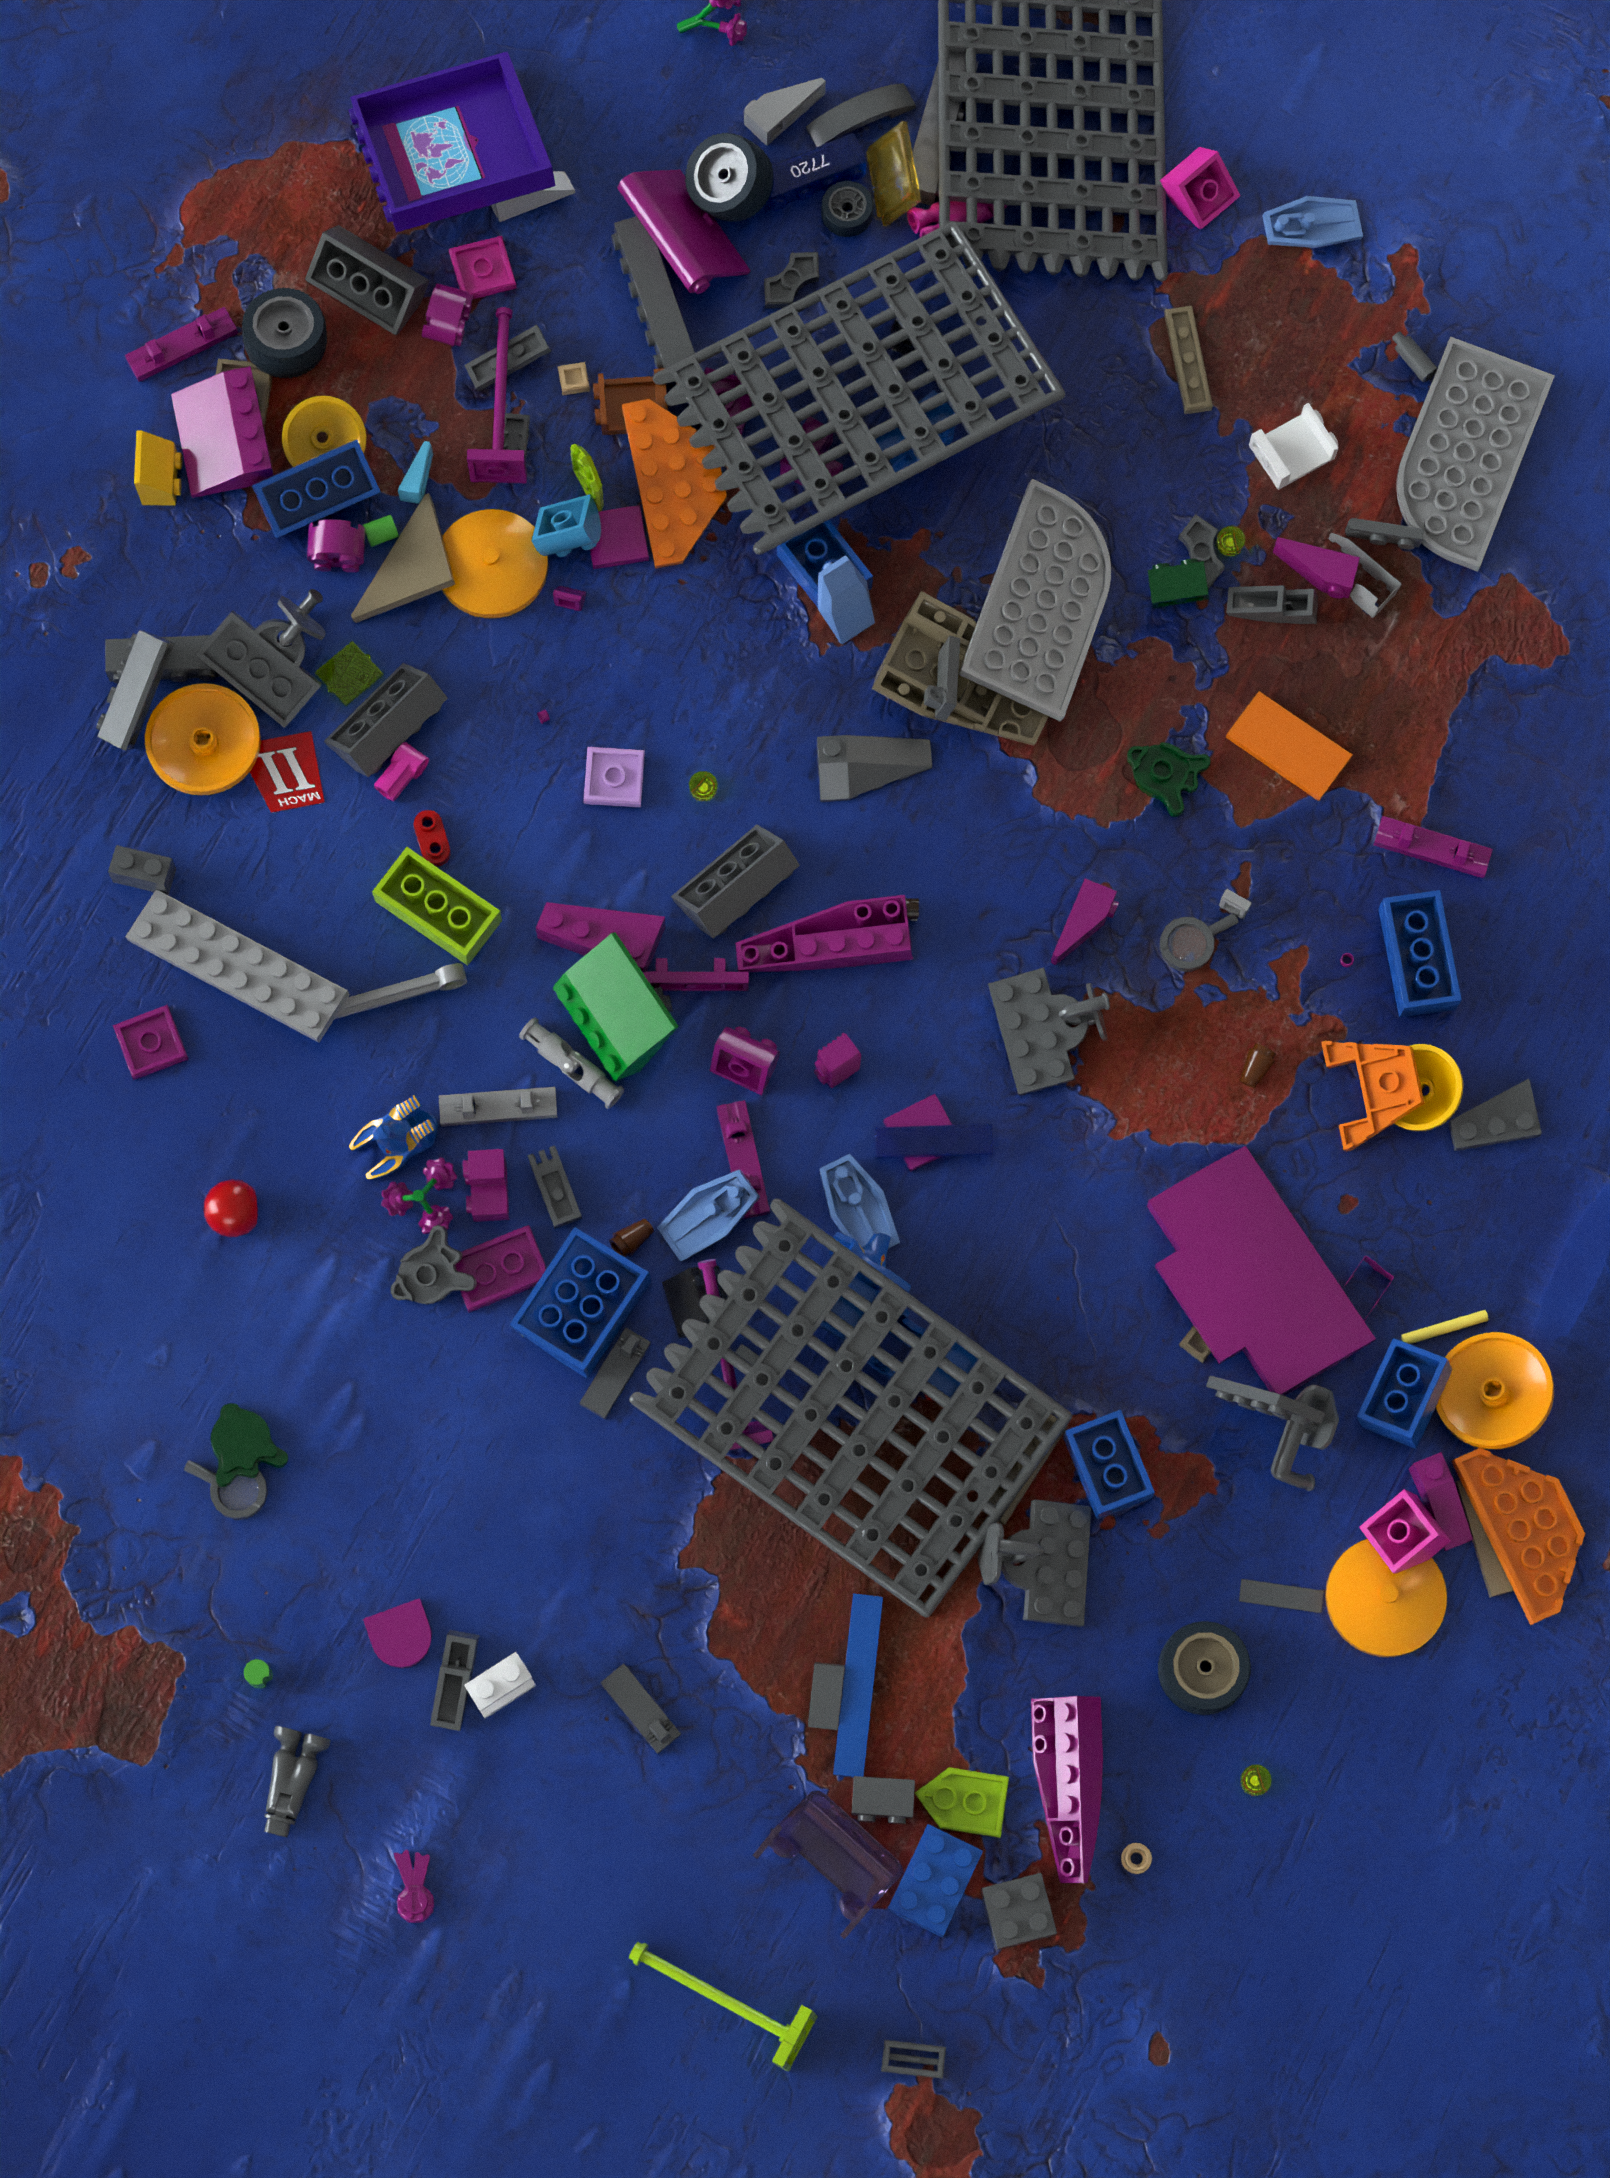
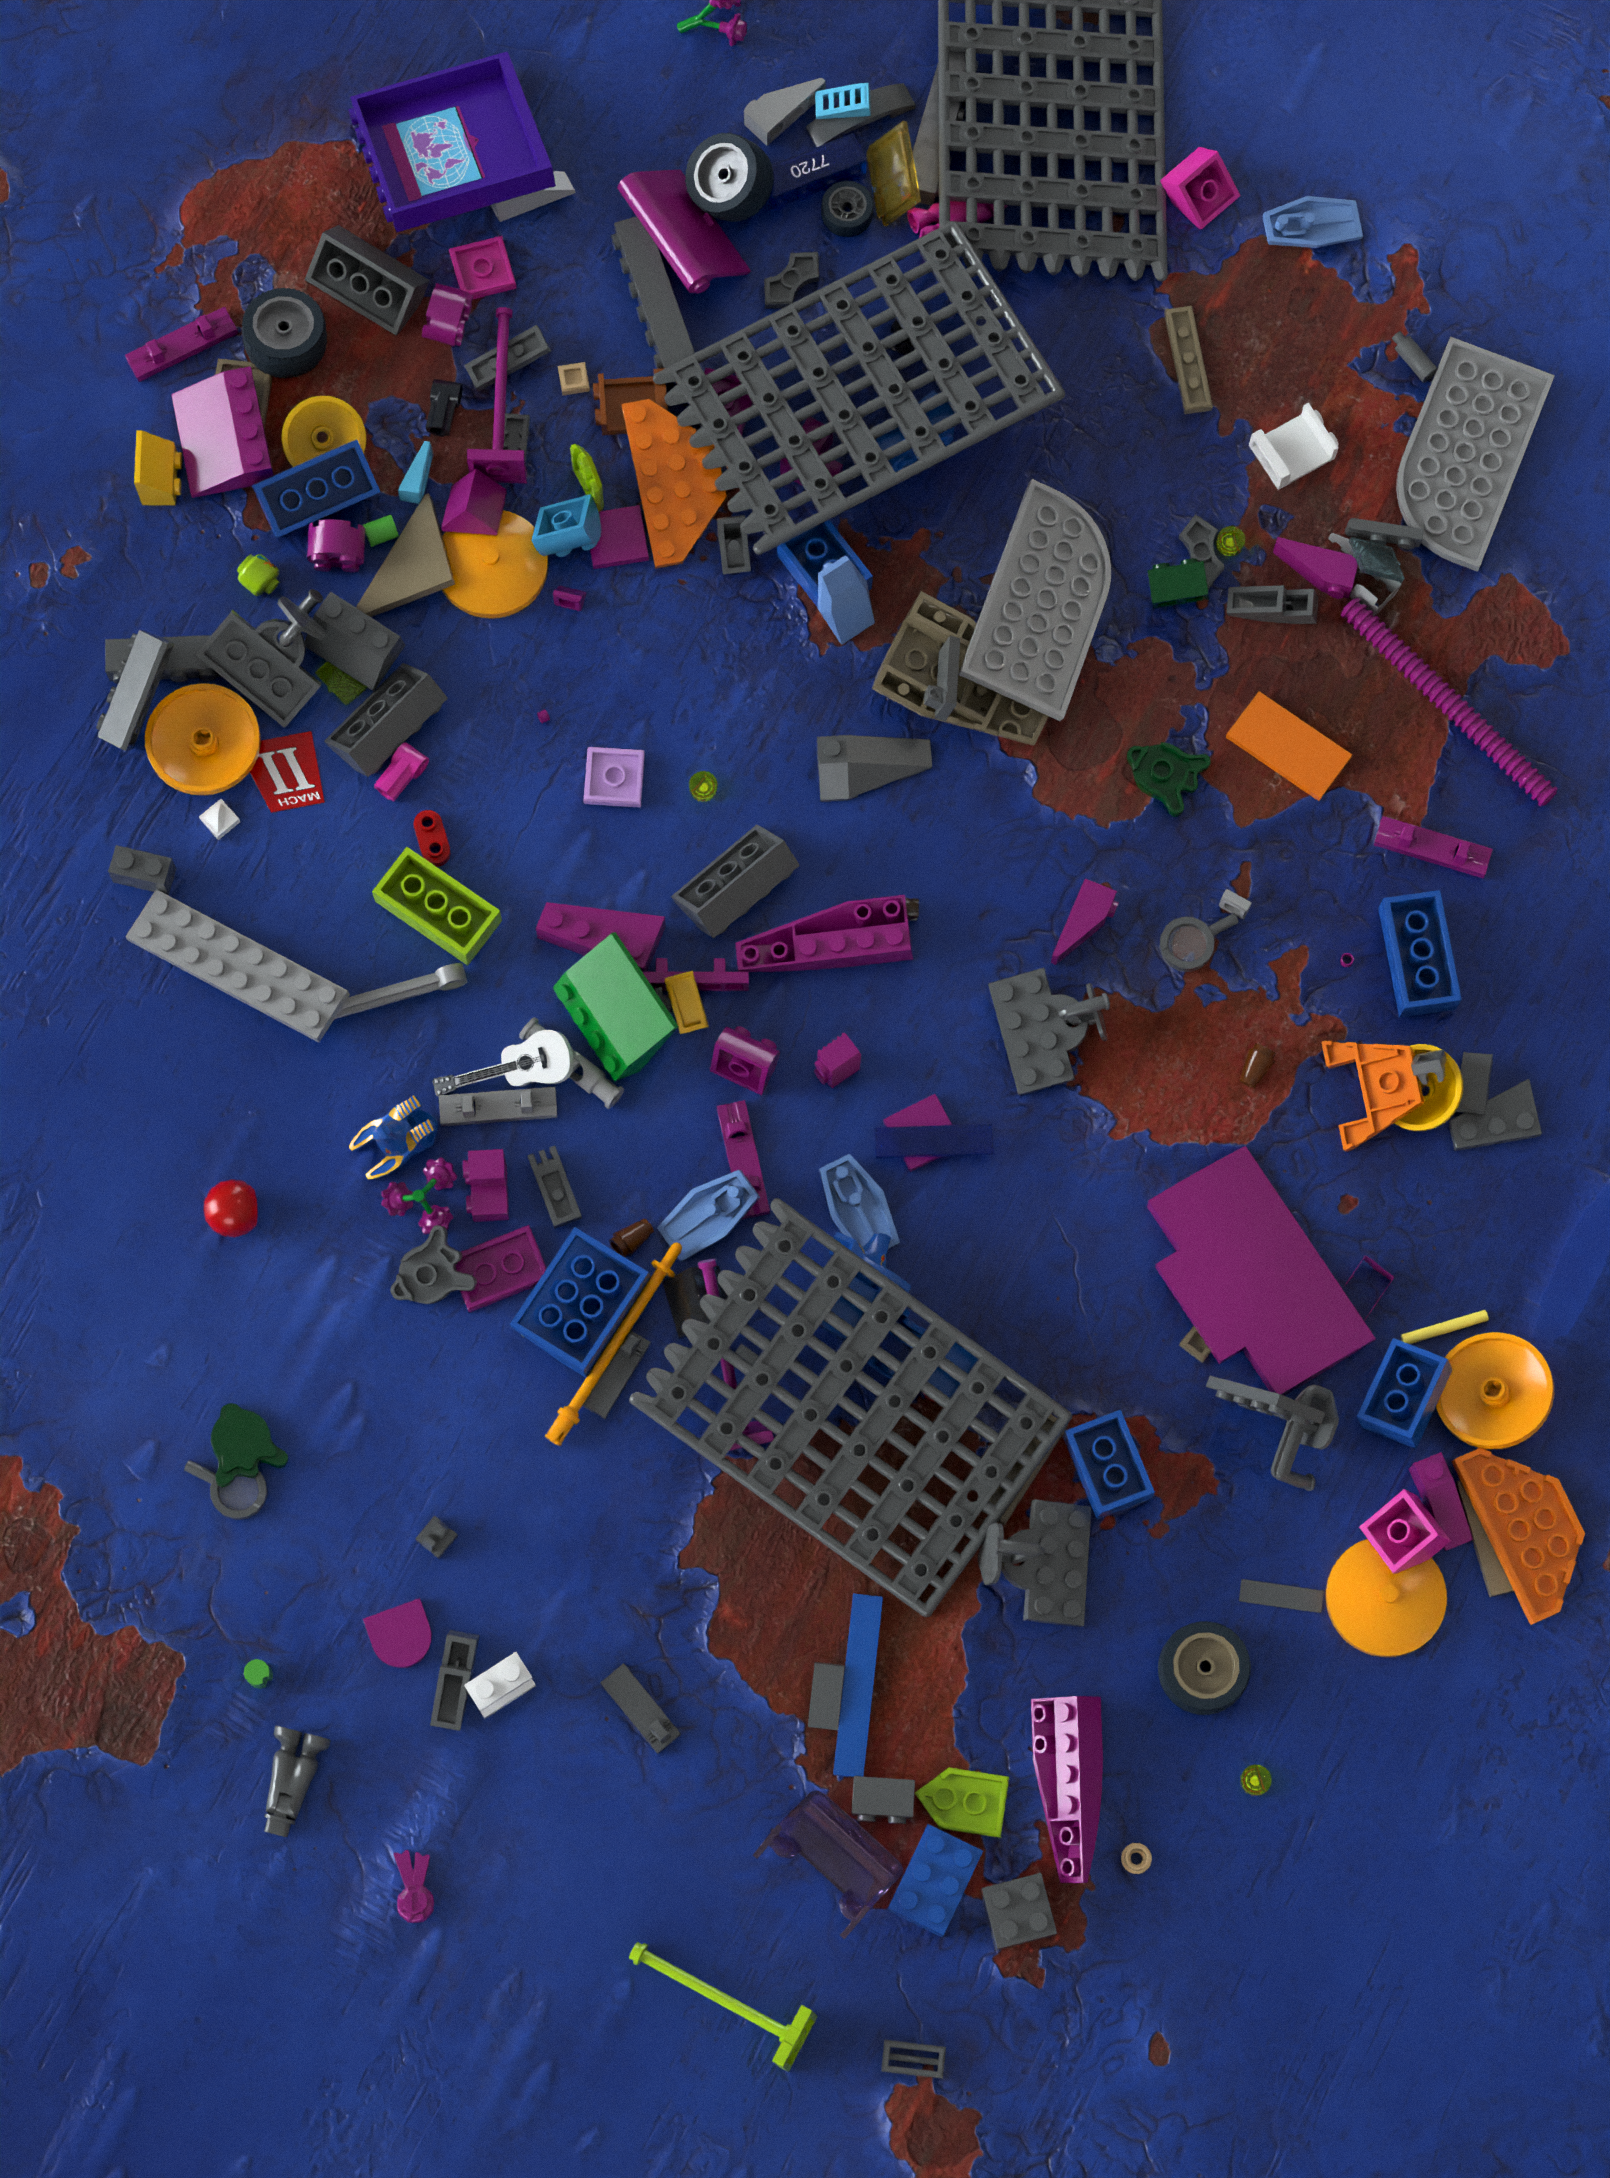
magenta tile [113,1005,188,1080] -> none
none -> white tile [199,799,240,840]
none -> lime head [237,554,280,596]
none -> dark grey slope [305,591,406,692]
none -> dark grey tile [415,1516,458,1559]
none -> black piece [426,379,463,437]
none -> white piece [432,1030,574,1097]
none -> magenta slope [441,469,507,535]
none -> light orange bar [544,1242,682,1447]
none -> yellow tile [664,971,708,1034]
none -> dark grey slope [717,515,751,574]
none -> medium azure slope [815,83,871,119]
none -> magenta piece [1341,598,1558,807]
none -> clear light blue piece [1349,537,1405,583]
none -> dark grey tile [1411,1049,1447,1085]
none -> dark grey slope [1456,1052,1493,1114]

